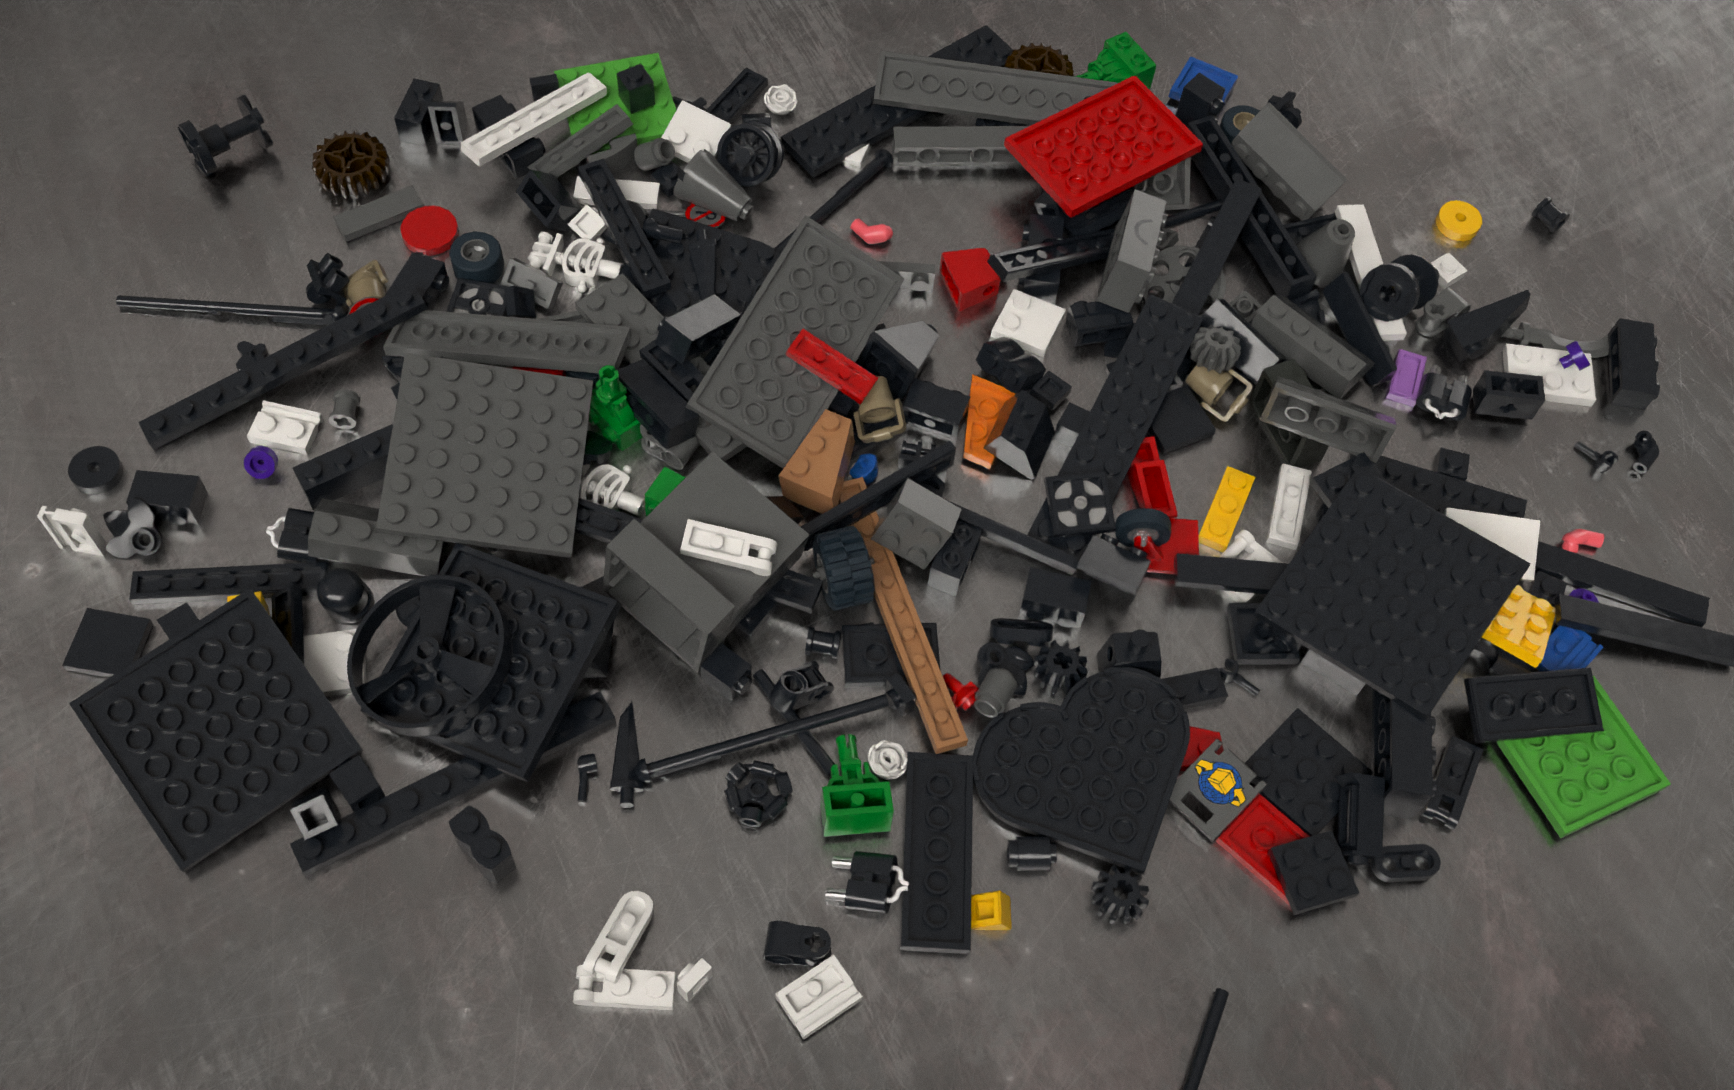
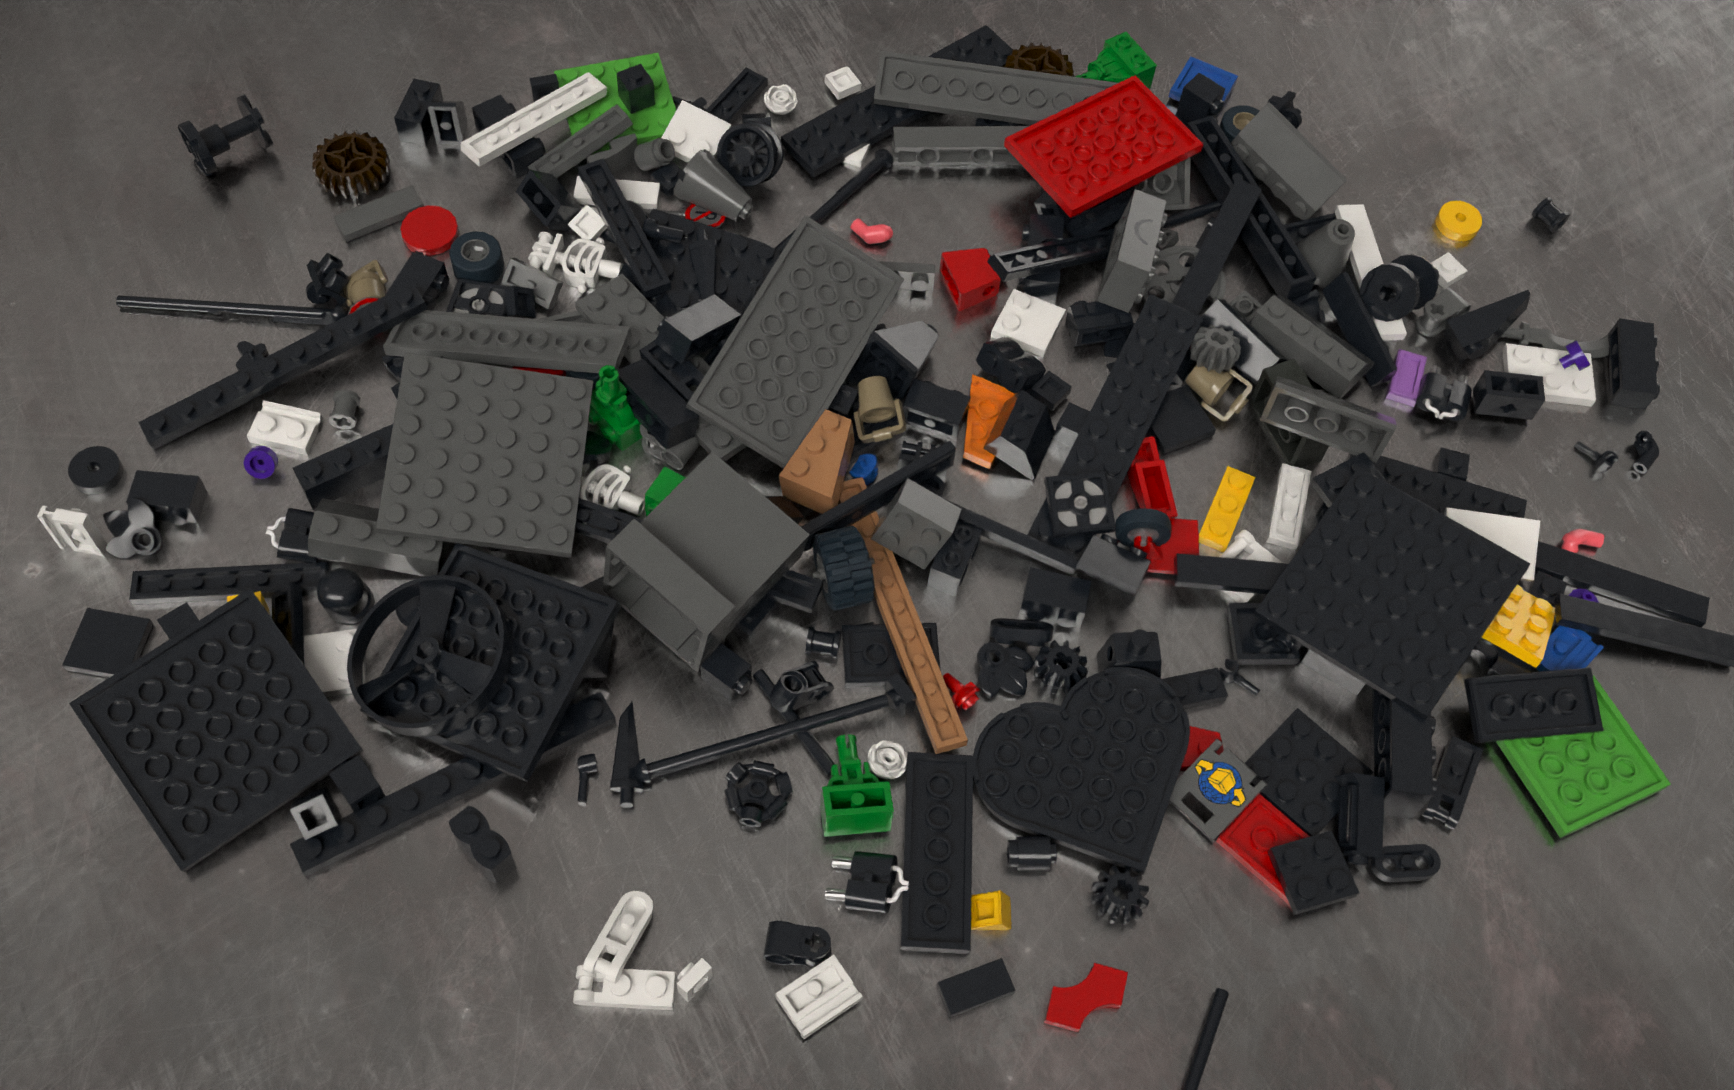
white plate [680,519,777,576] -> none
red tile [785,329,878,405] -> none
dark grey brick [974,668,1017,718] -> none
none -> white plate [825,66,861,100]
none -> black tile [937,958,1016,1018]
none -> red tile [1044,963,1128,1033]

